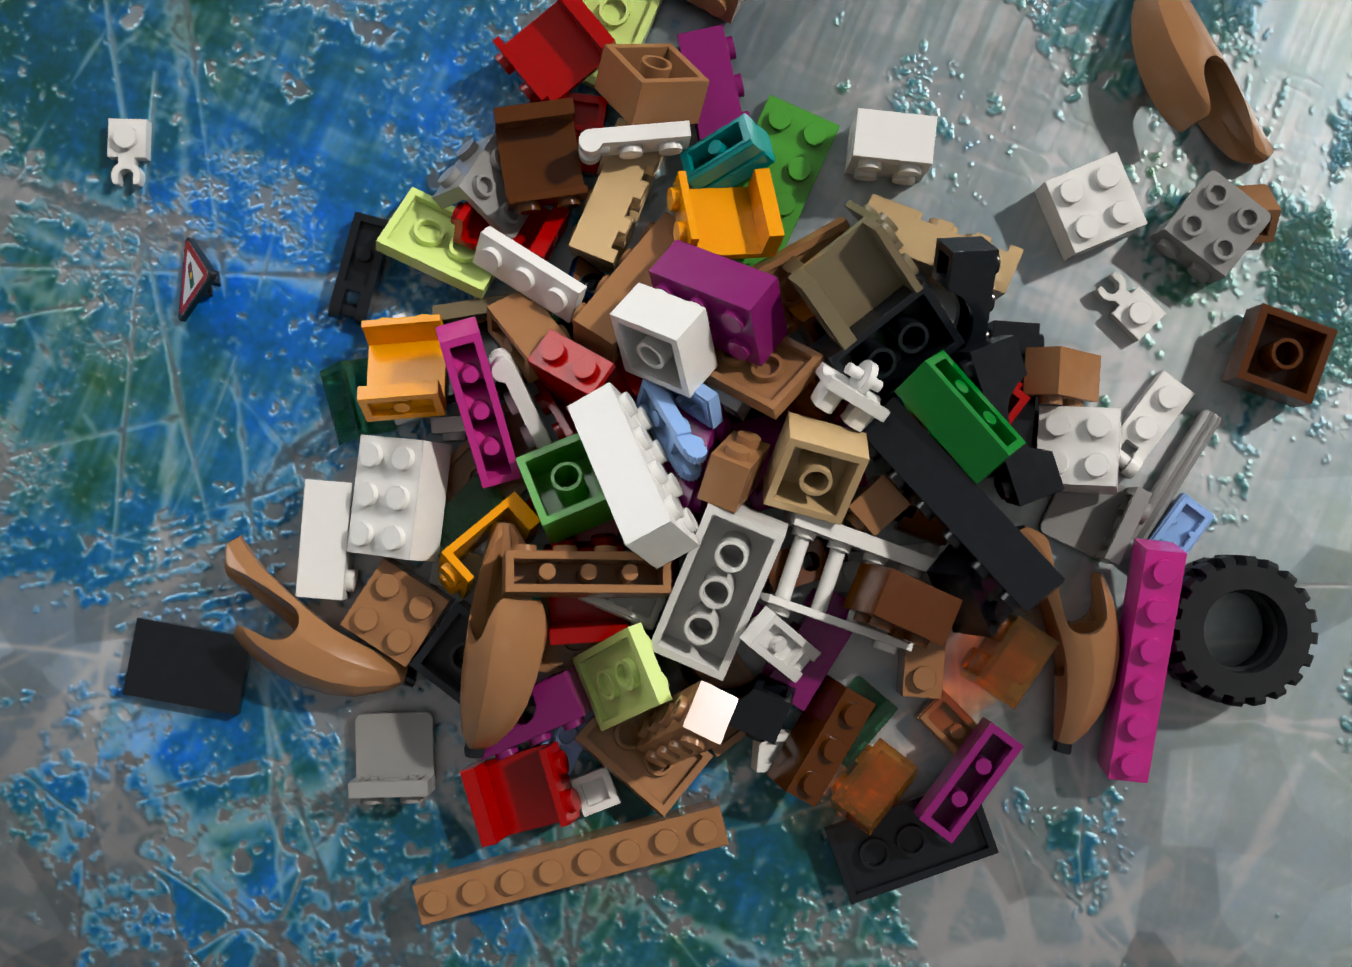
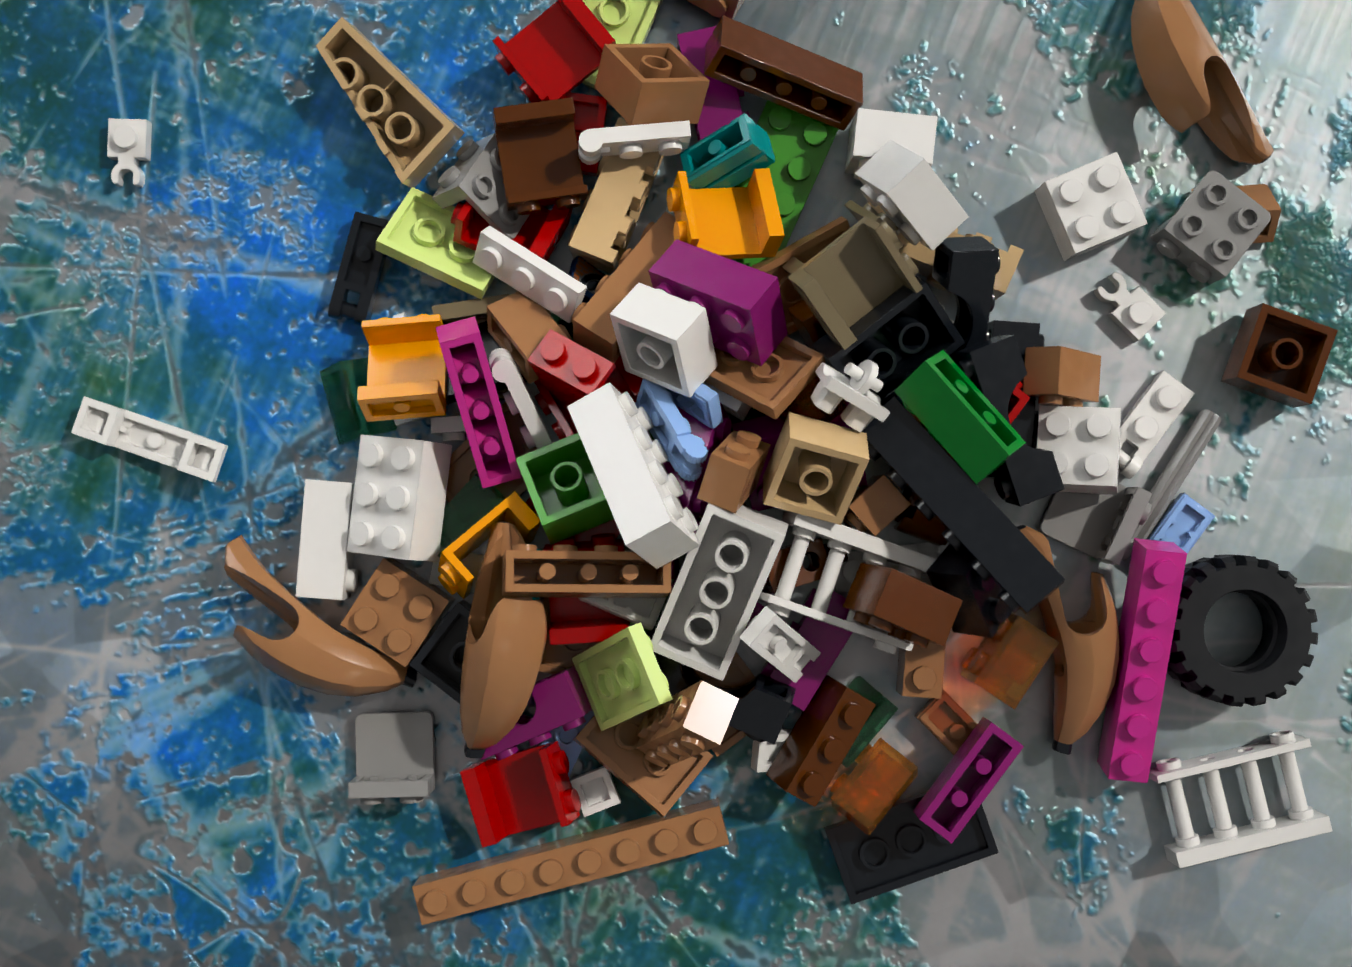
black tile [123,617,251,715] -> none
piece [178,237,221,322] -> none
none -> white slope [71,396,228,483]
none -> tan wedge [316,17,465,188]
none -> reddish brown brick [704,15,863,131]
none -> white brick [855,140,969,251]
none -> white fence [1149,730,1333,868]

